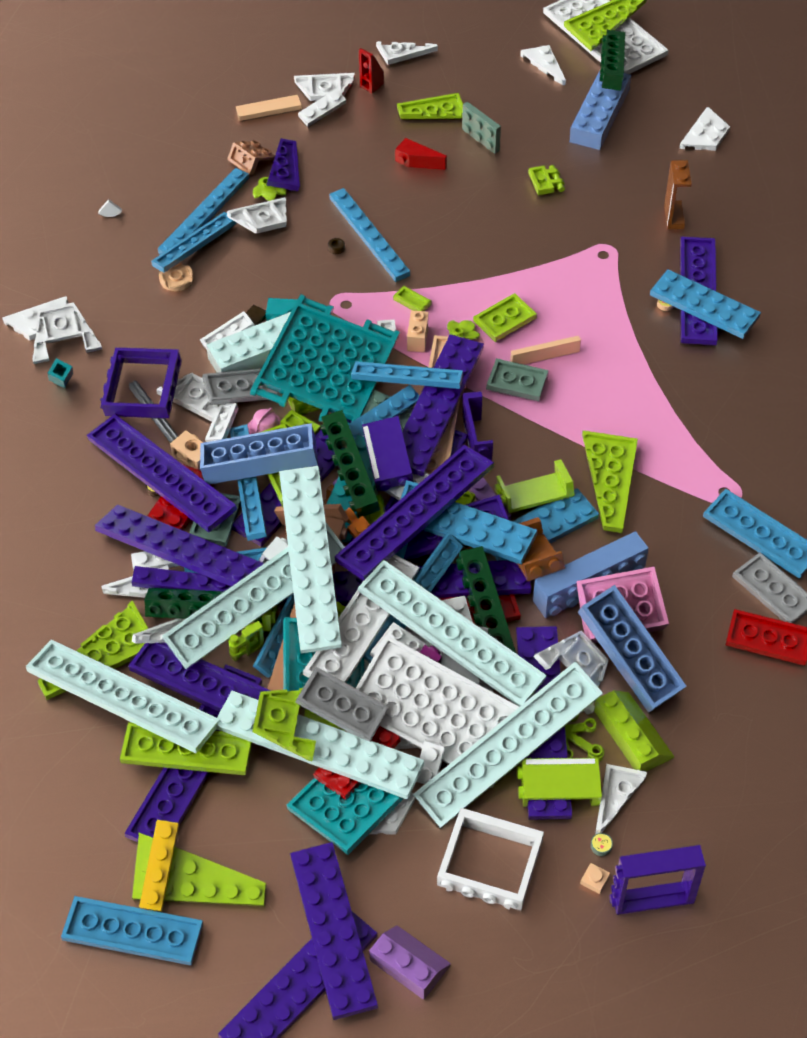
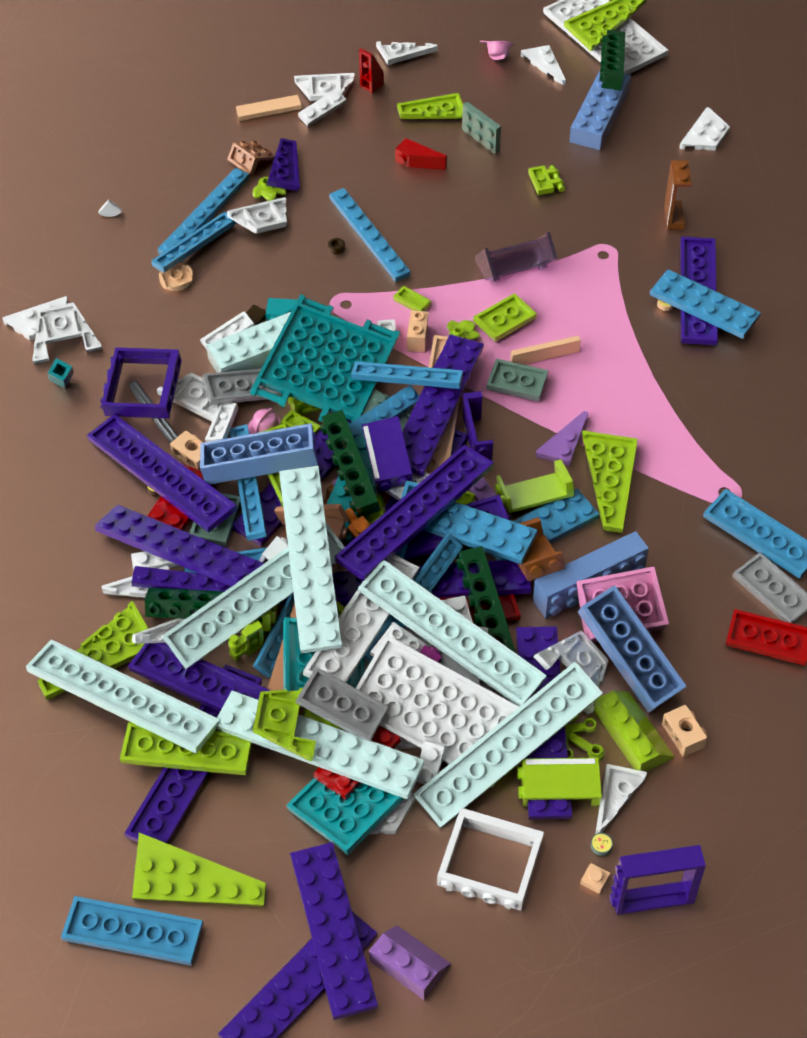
yellow plate [139,820,179,912] -> none
none -> clear purple windscreen [475,232,557,283]
none -> bright pink piece [479,41,514,60]
none -> medium lavender wing [535,411,588,466]
none -> light nougat brick [662,705,707,757]

